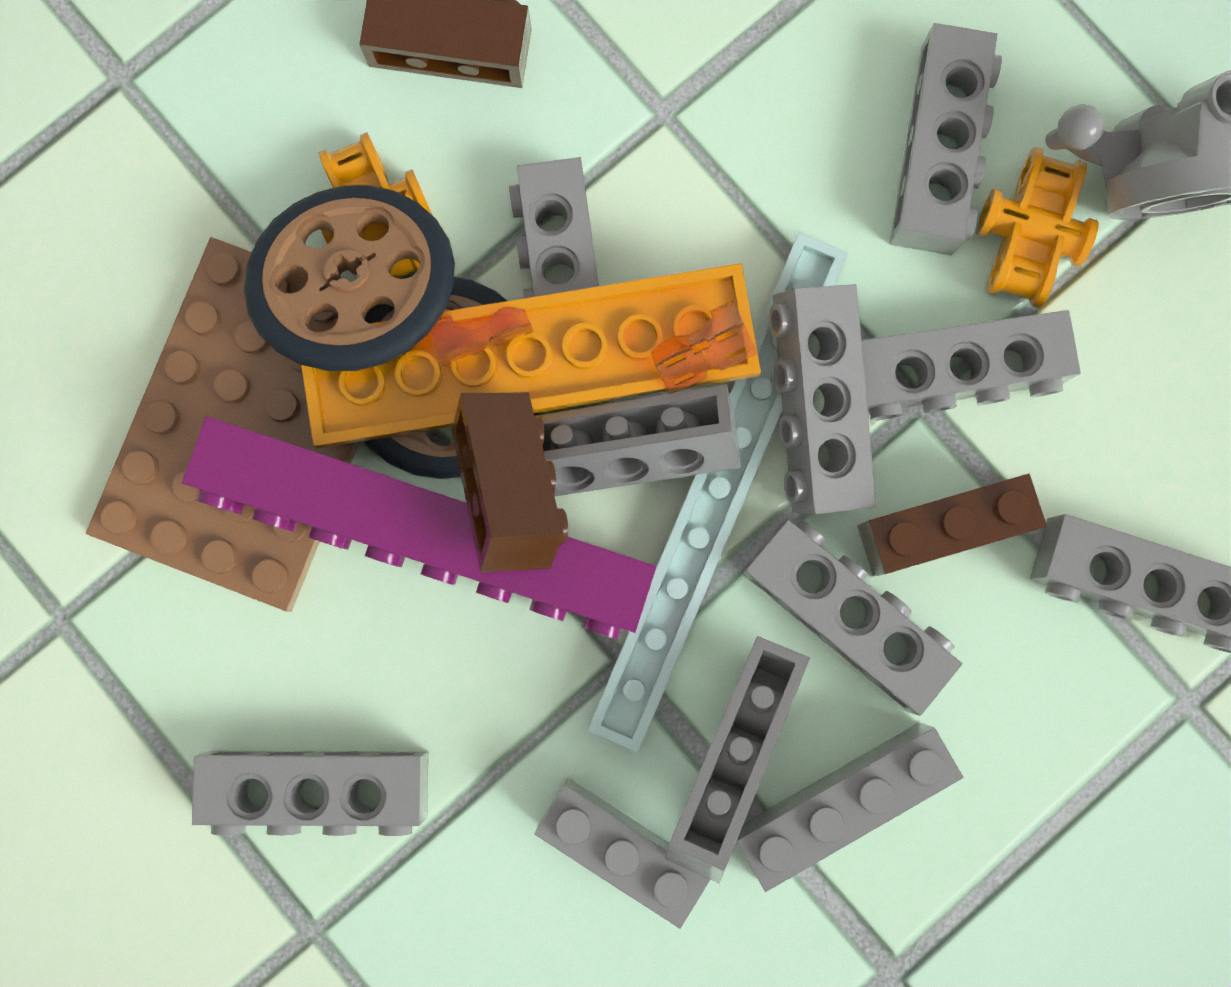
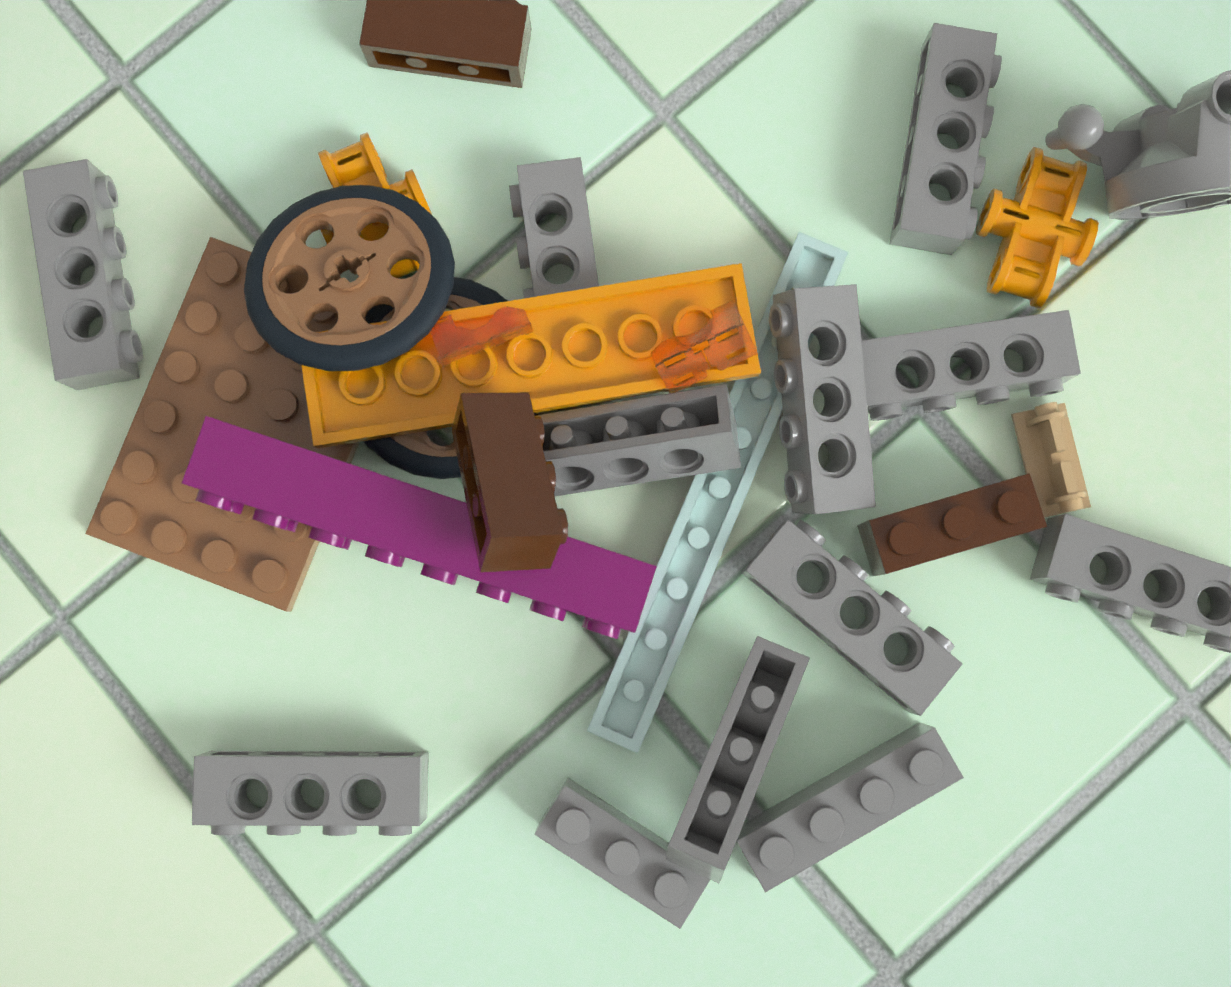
none -> light grey brick [23,159,143,390]
none -> tan hinge [1011,402,1091,517]

